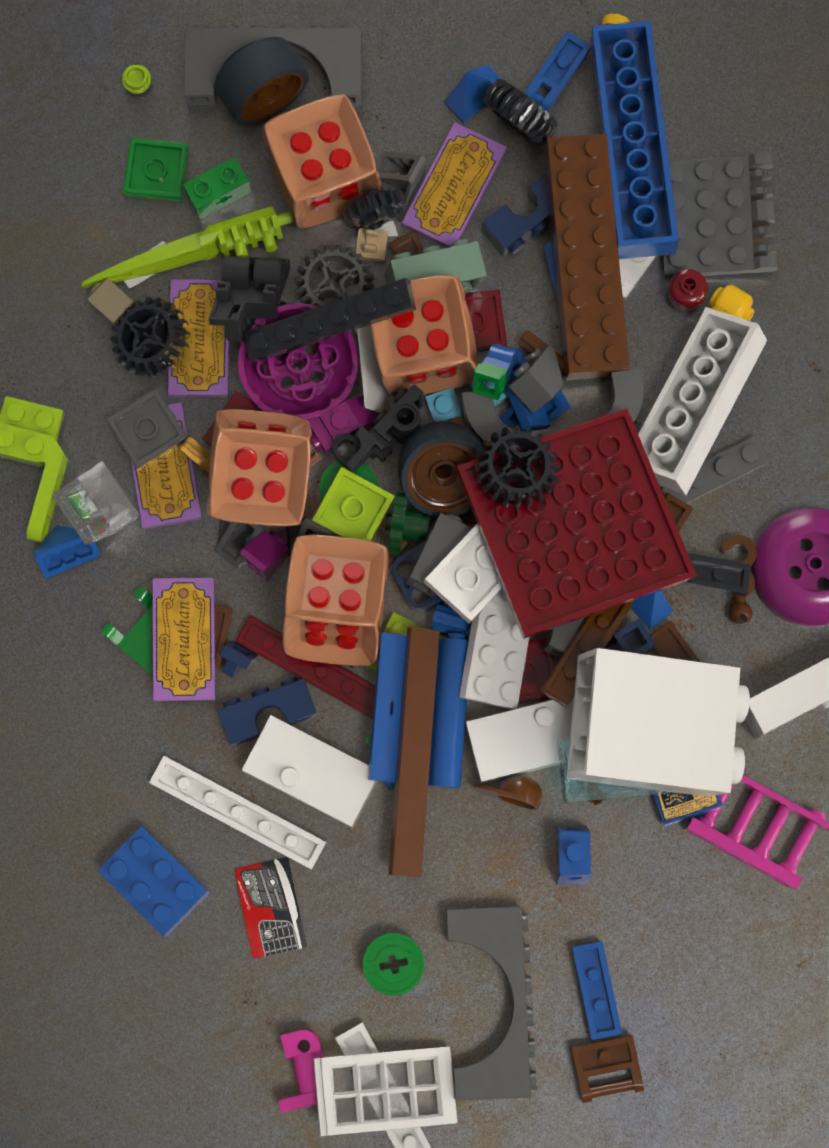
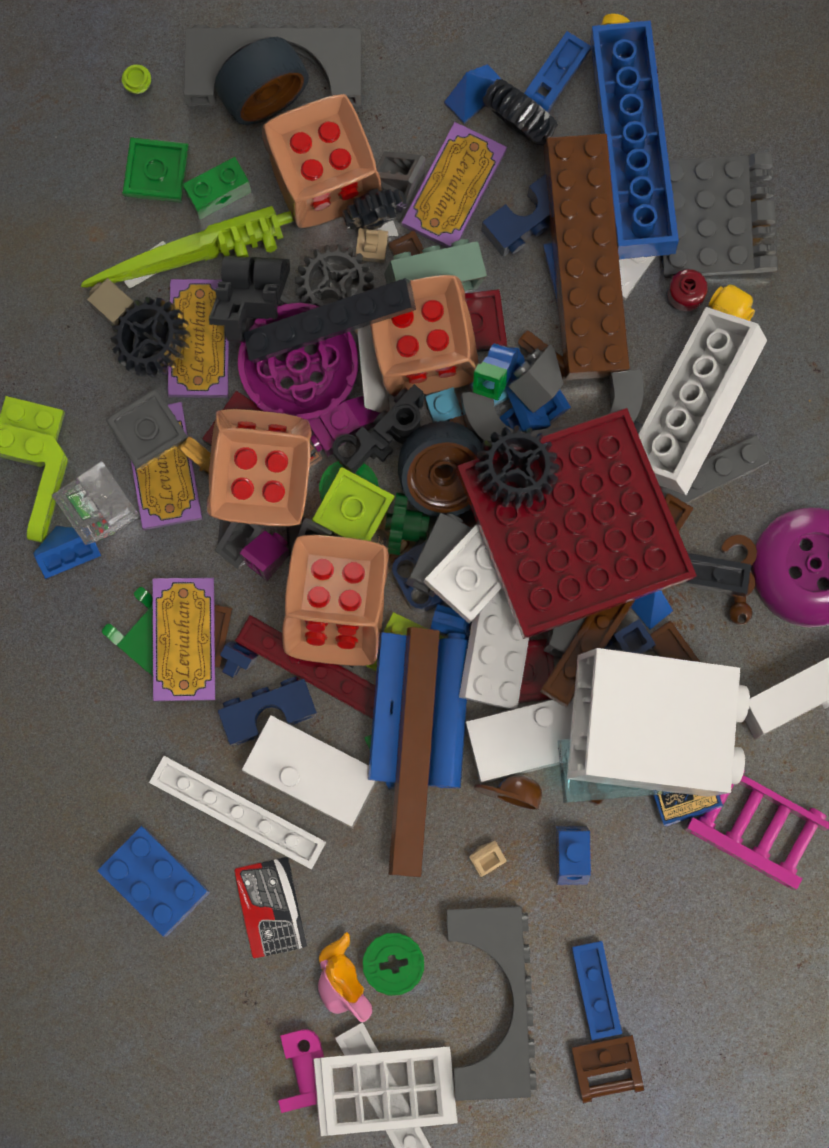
none -> hair [318,932,372,1022]
none -> tan slope [469,841,507,877]

